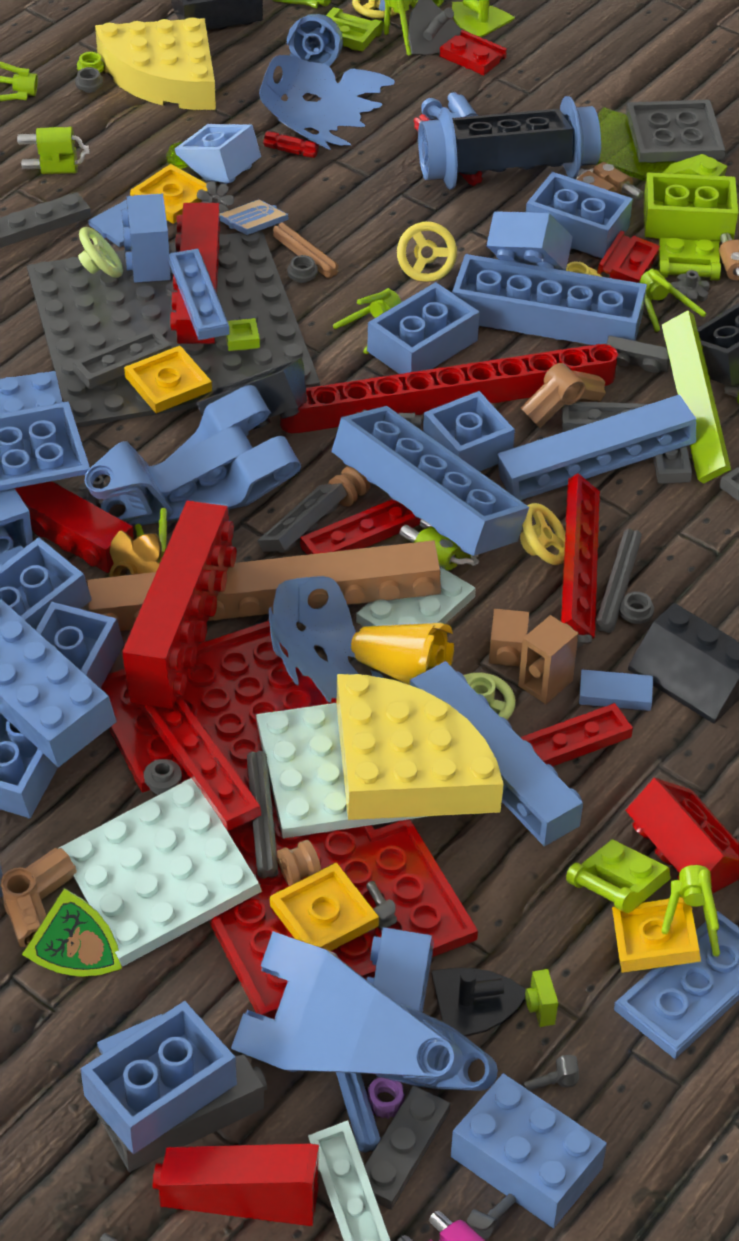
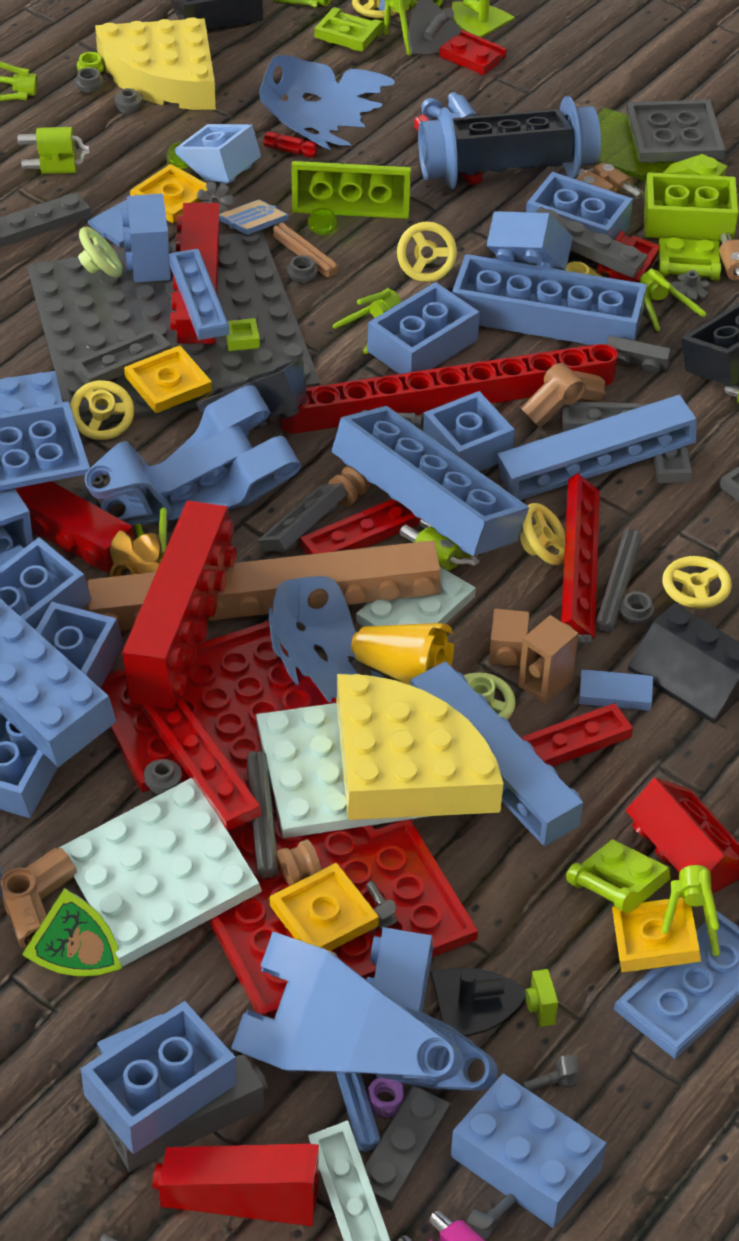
medium blue cylinder [287,14,343,66] -> none
tile [662,310,731,484] -> none
none -> light yellow piece [70,380,134,440]
none -> dark grey plate [114,88,143,114]
none -> lime slope [292,161,411,219]
none -> clear neon green plate [308,208,337,235]
none -> dark grey plate [535,207,648,278]
none -> light yellow piece [663,556,732,609]

